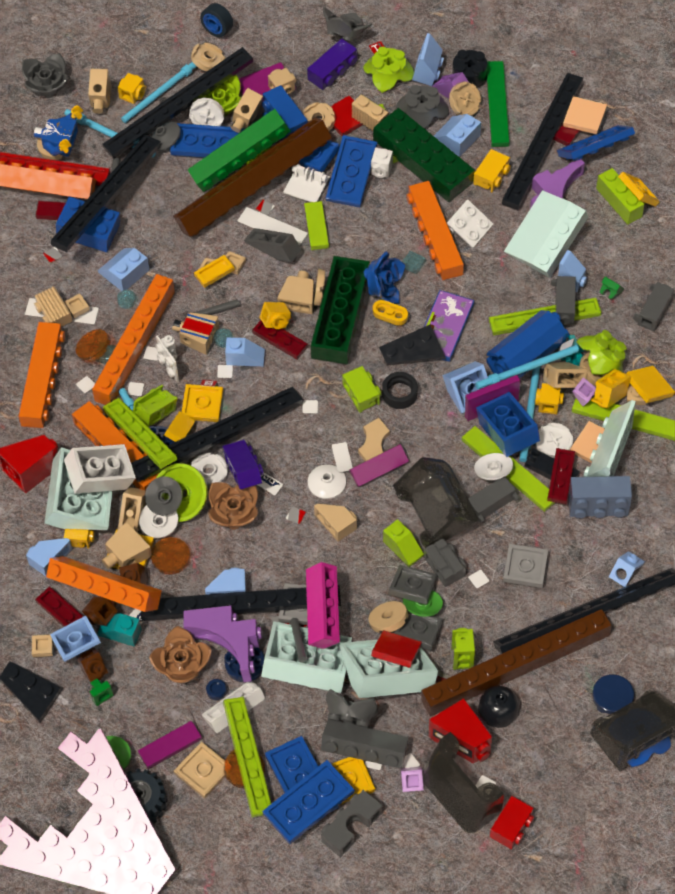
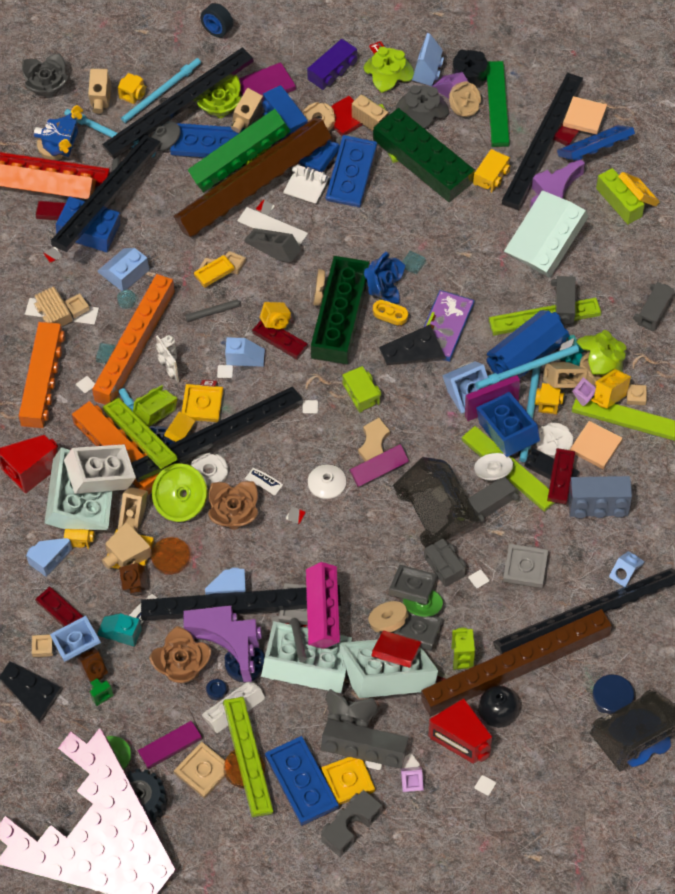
orange brick [46,556,162,612] -> none
clear orange tile [76,329,111,362] -> none
reddish brown brick [82,596,118,626] -> none
white sticker [127,382,144,396] -> none
white dish [139,505,178,538] -> none
white sticker [143,346,159,361] -> none
dark grey dish [145,476,183,516] -> none
tan torso [172,313,219,355] -> none
white tile [189,98,224,126] -> none
tan tile [191,43,225,71] -> none
clear light blue tile [214,328,233,348] -> none
dark purple brick [222,440,264,490] -> none
blue plate [262,760,354,844] -> none
tan brick [268,68,296,94] -> none
tan torso [278,271,314,314] -> none
lime tile [304,201,329,250] -> none
tan slope [314,504,357,542] -> none
dark grey brick [323,7,372,41] -> none
white sticker [332,442,353,472] -> none
white brick [371,148,393,178] -> none
black tyre [382,372,418,409] -> none
lime slope [383,519,424,567] -> none
orange brick [406,181,464,280] -> none
clear smoke windscreen [422,732,504,833] -> none
light blue slope [434,114,481,157] -> none
white hinge [447,199,493,248] -> none
red brick [490,796,535,850] -> none
light blue slope [558,250,587,293] -> none
light aqua slope [583,400,636,477] -> none
green tile [600,277,624,300] -> none
yellow tile [626,366,675,403] -> none

